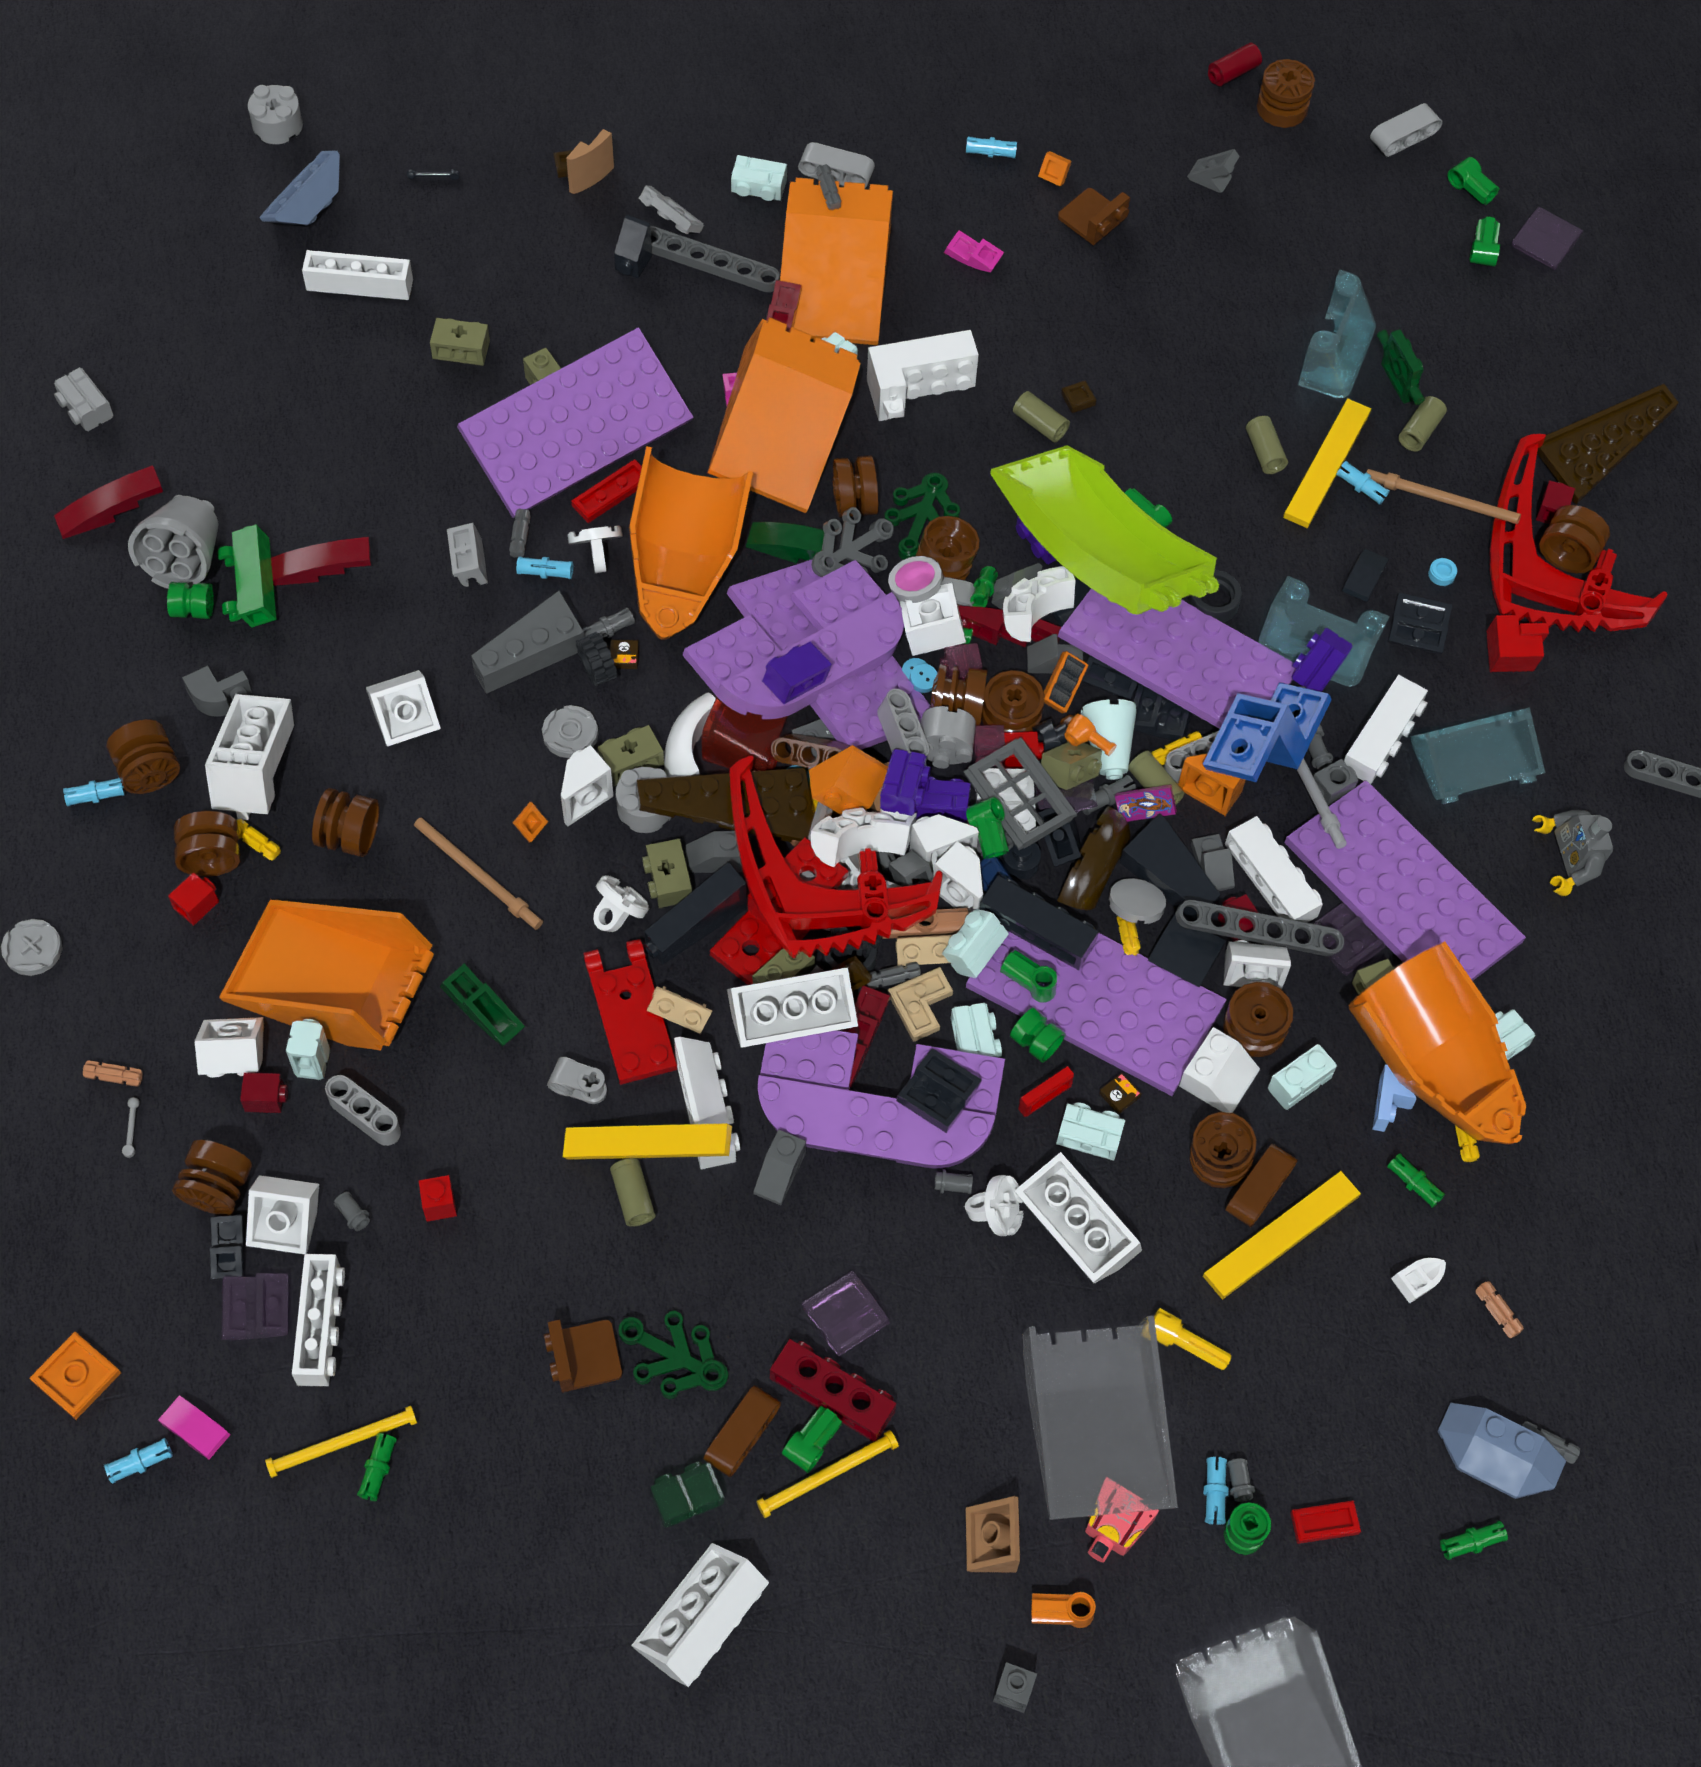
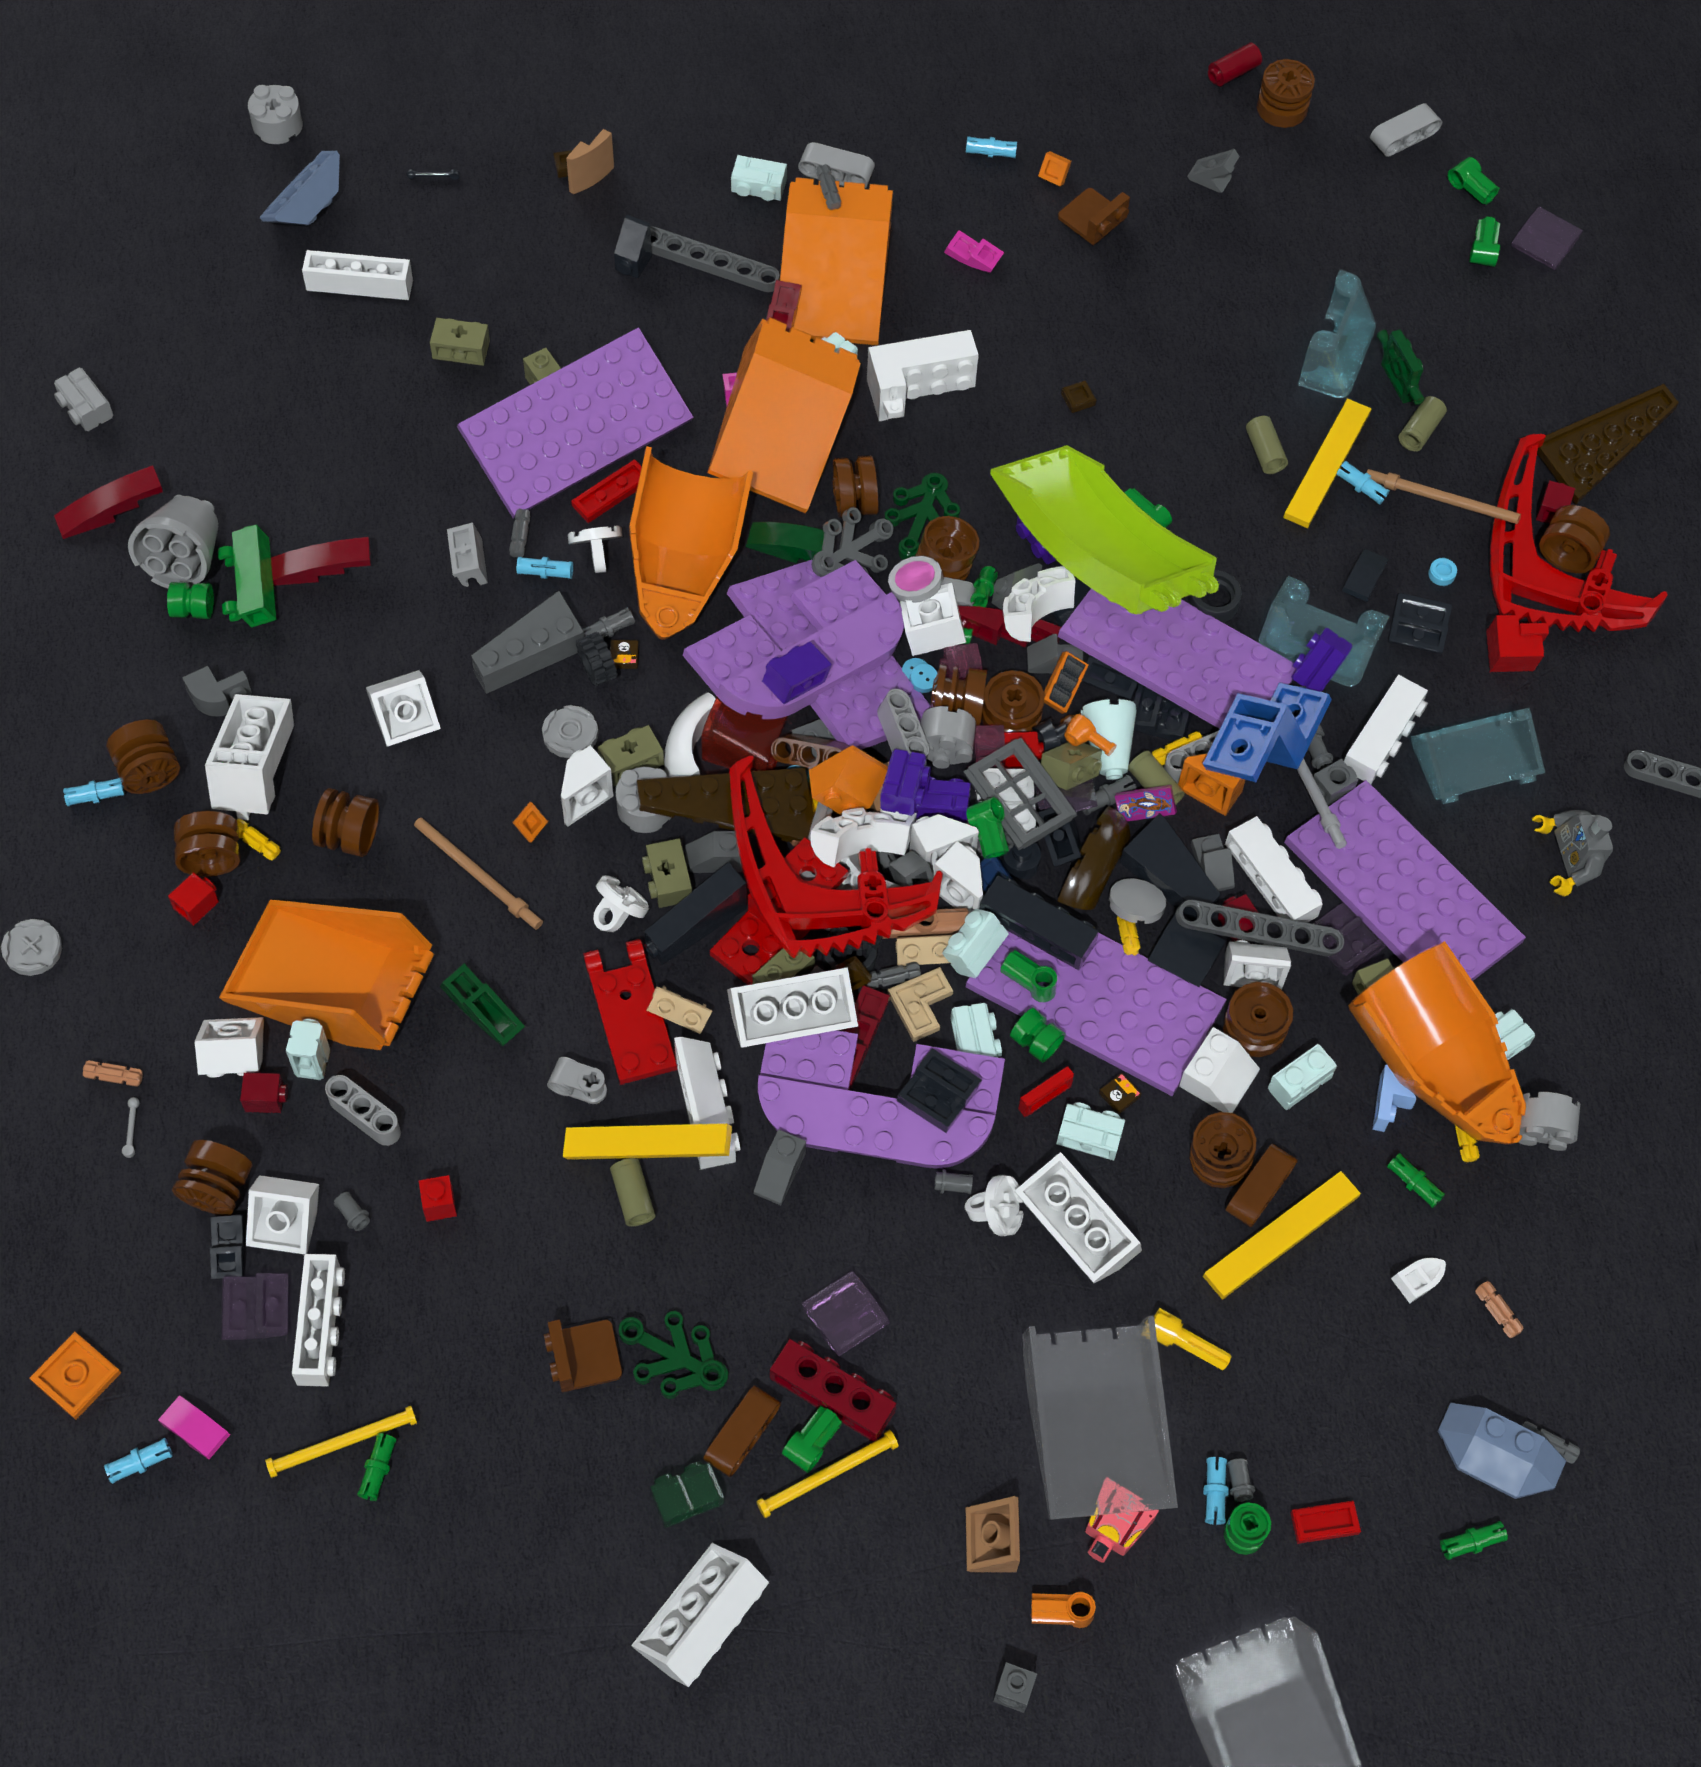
light grey hinge [639,185,704,234] -> none
olive pin [1013,391,1070,443] -> none
none -> light grey brick [1519,1092,1580,1151]

